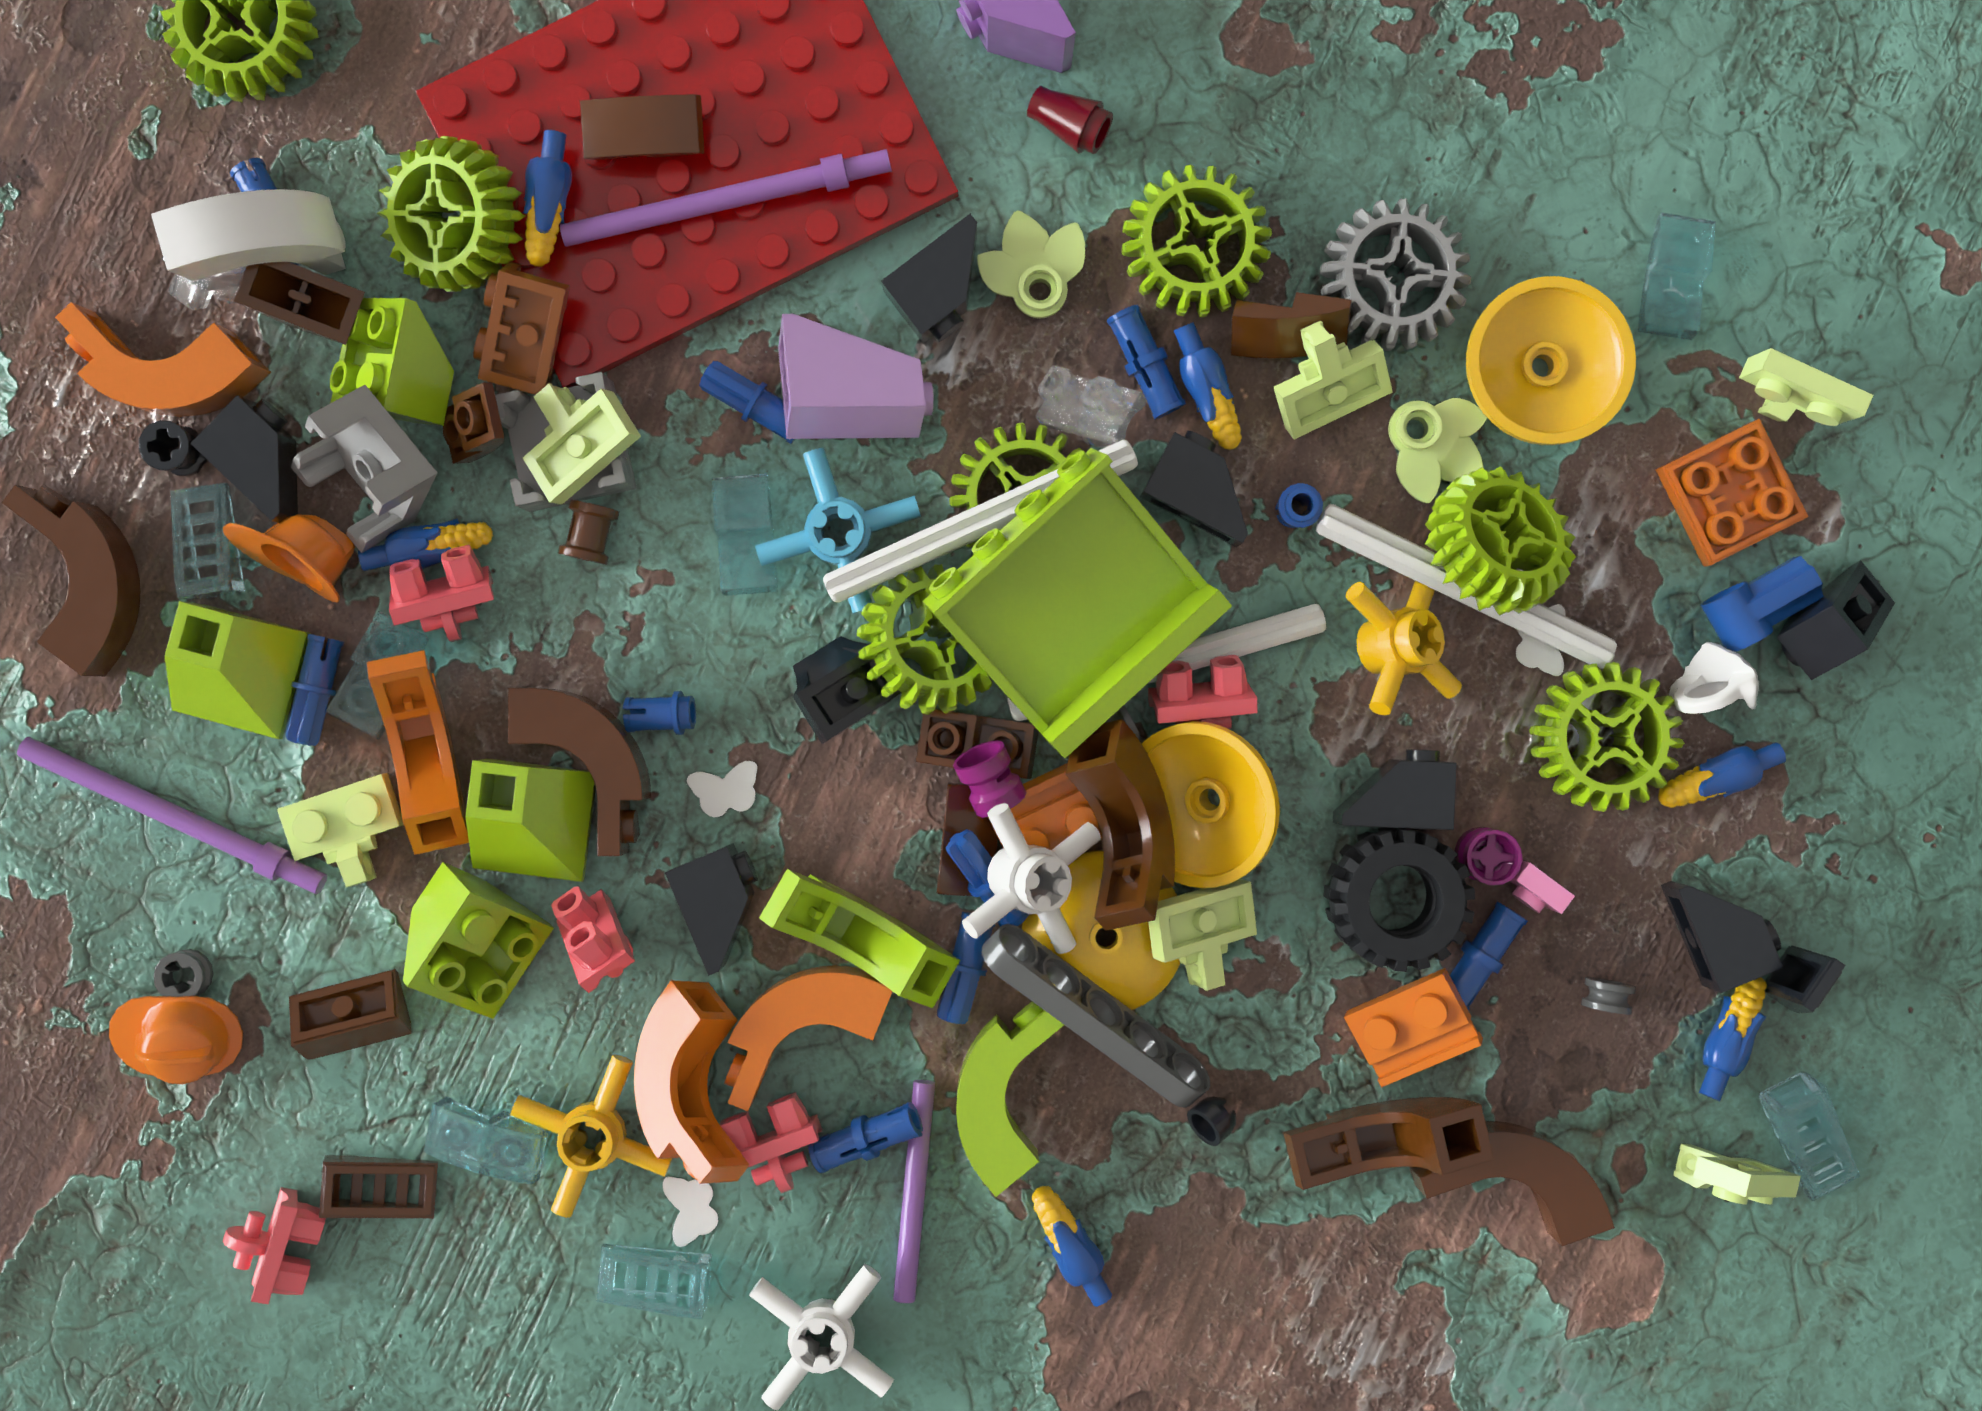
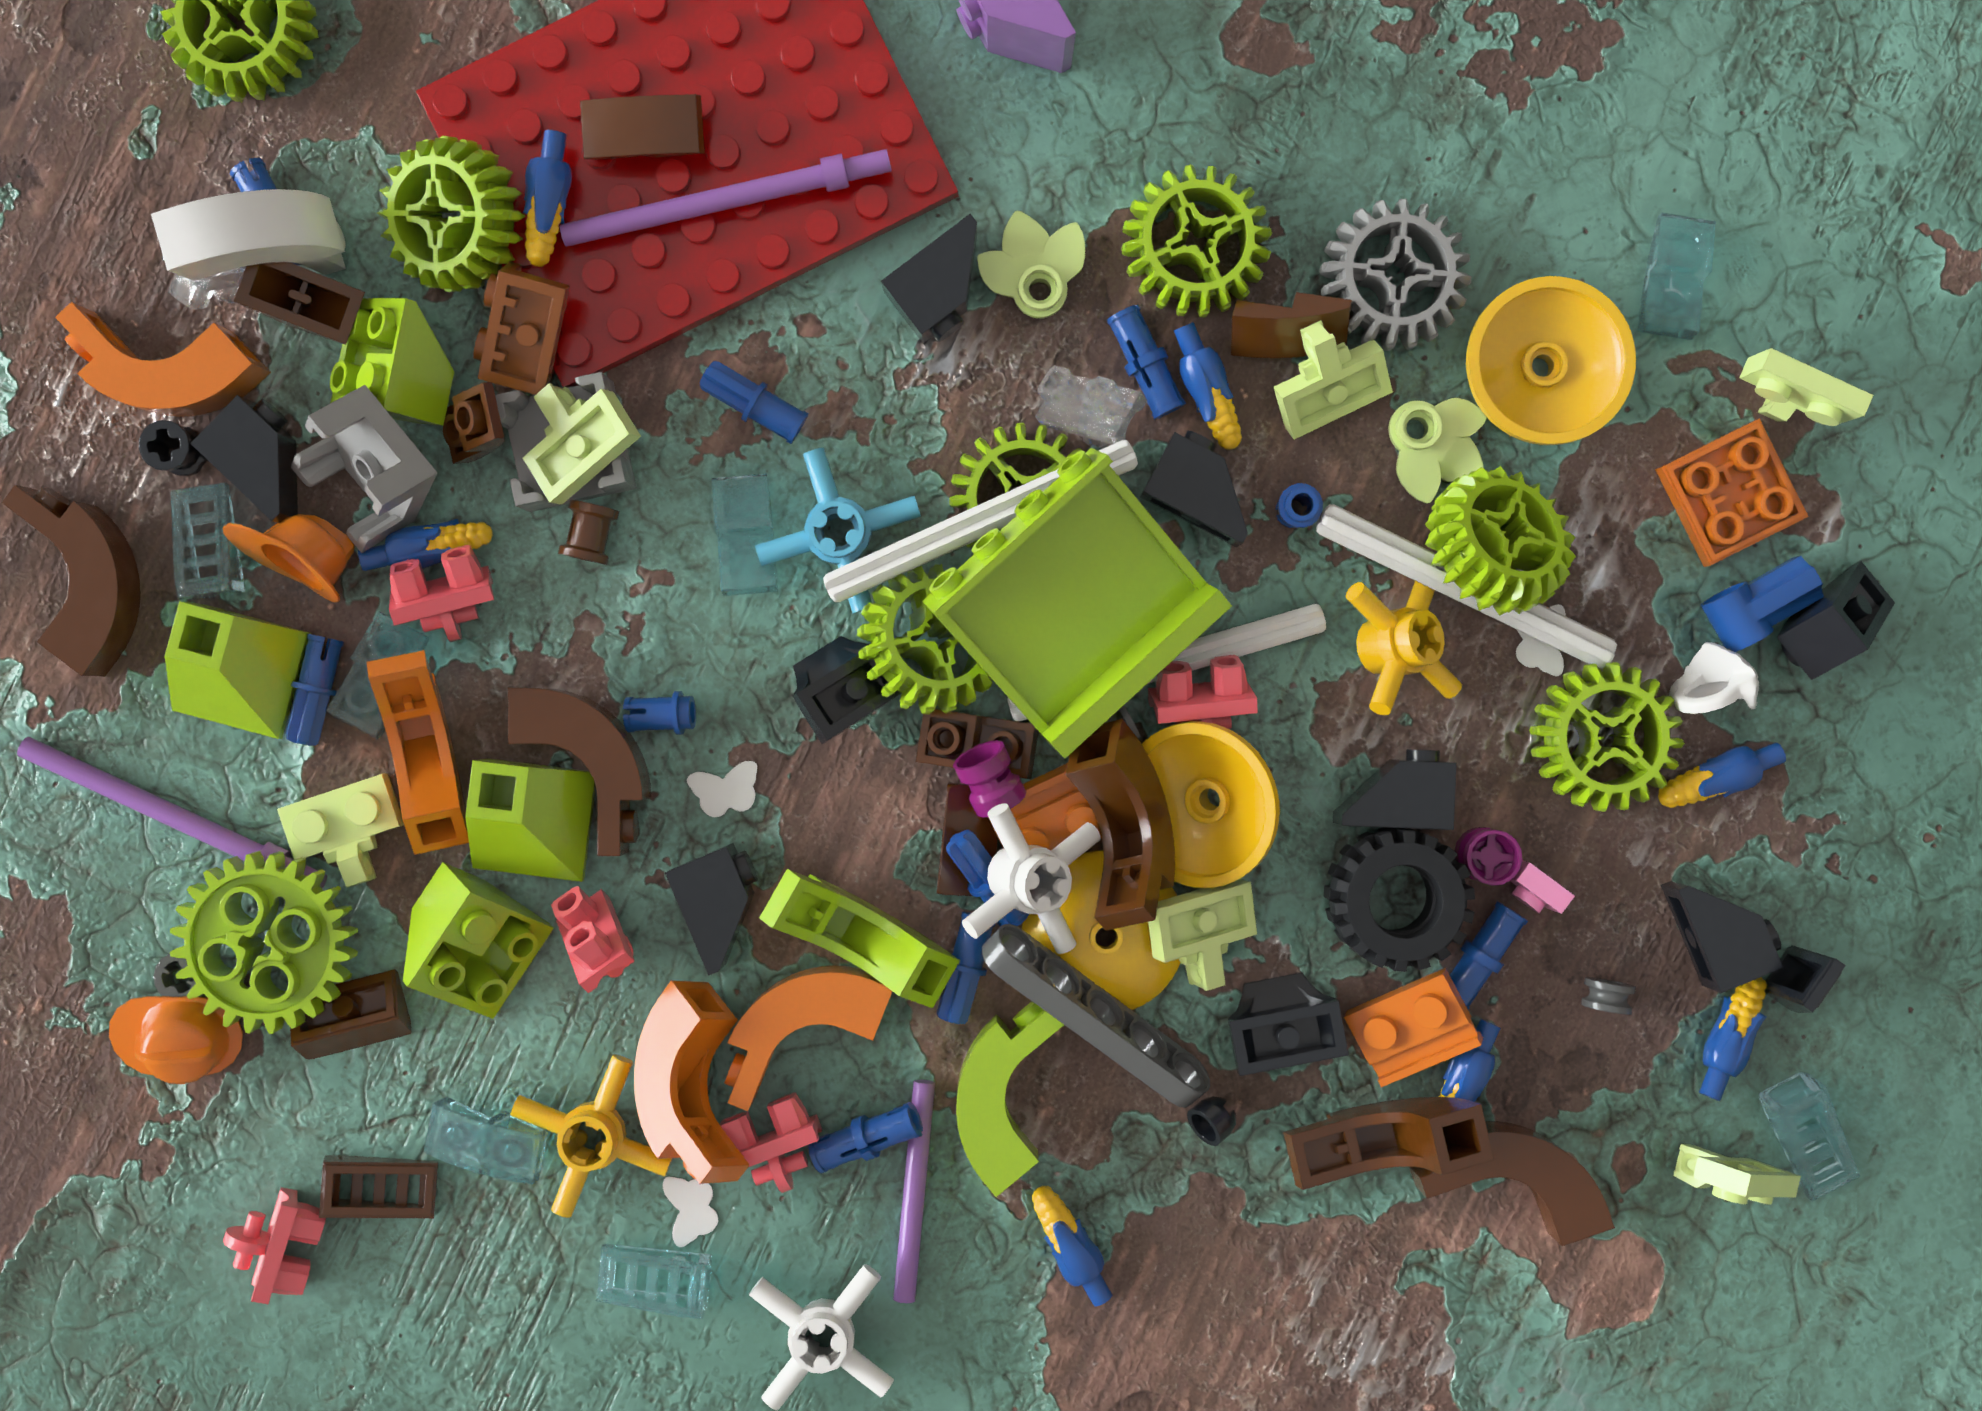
lavender slope [778,314,934,439] -> none
dark red cone [1027,86,1113,154] -> none
none -> lime gear [170,851,358,1034]
none -> black slope [1228,973,1349,1076]
none -> blue piece [1438,1019,1501,1102]

